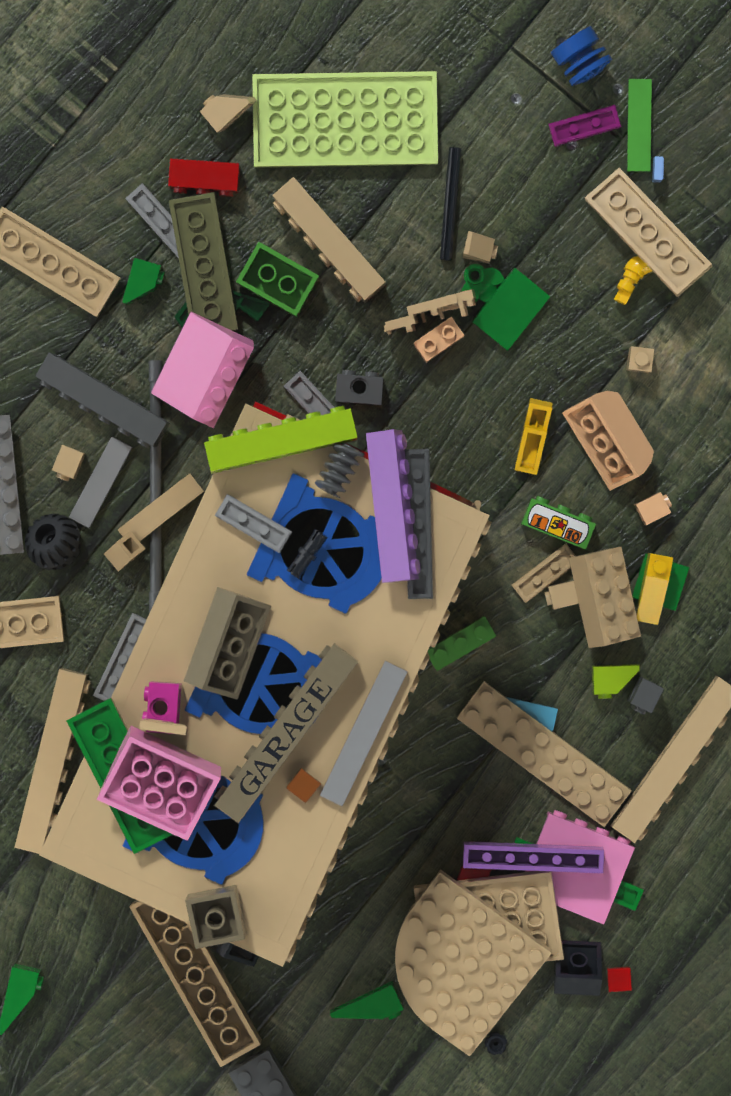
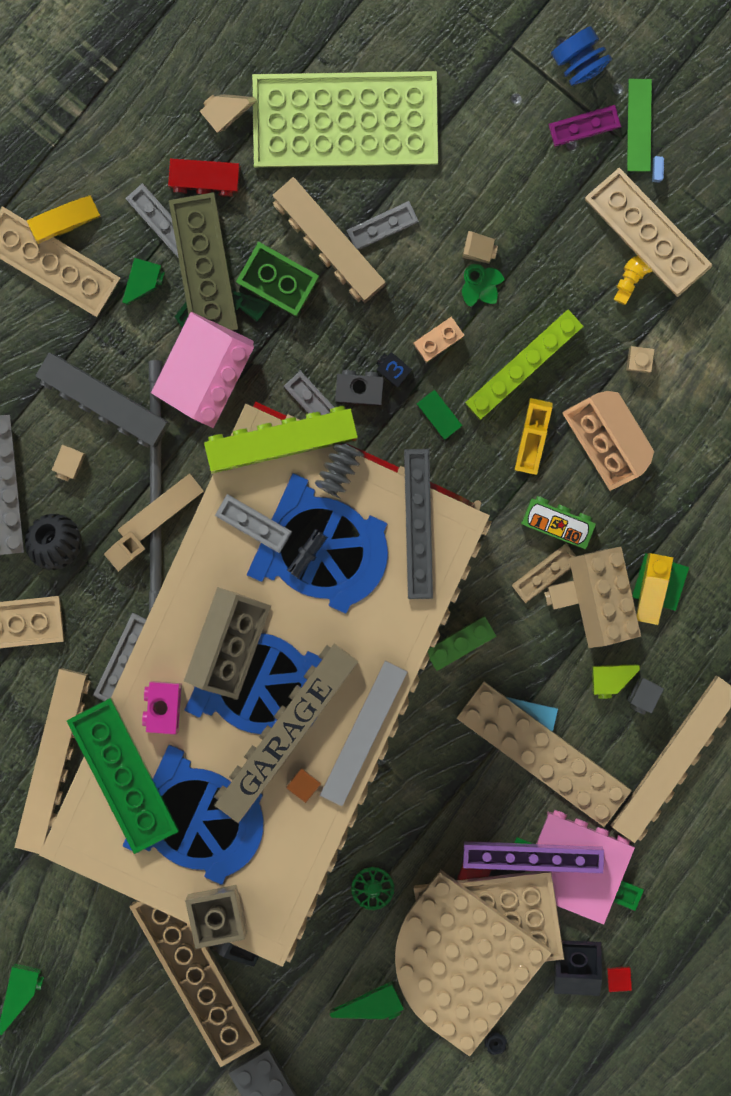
light grey tile [69,437,133,528] -> none
bright pink slope [97,726,221,841] -> none
tan tile [139,718,187,735] -> none
medium lavender brick [366,429,421,583] -> none
tan piece [384,289,476,335] -> none
black axle [440,147,461,261] -> none
green tile [471,268,550,351] -> none
light nougat brick [634,492,672,525] -> none
none -> yellow slope [27,195,101,244]
none -> light grey tile [347,201,419,251]
none -> green wheel [351,867,394,910]
none -> black brick [376,352,412,388]
none -> green tile [416,389,463,440]
none -> lime brick [464,310,583,420]

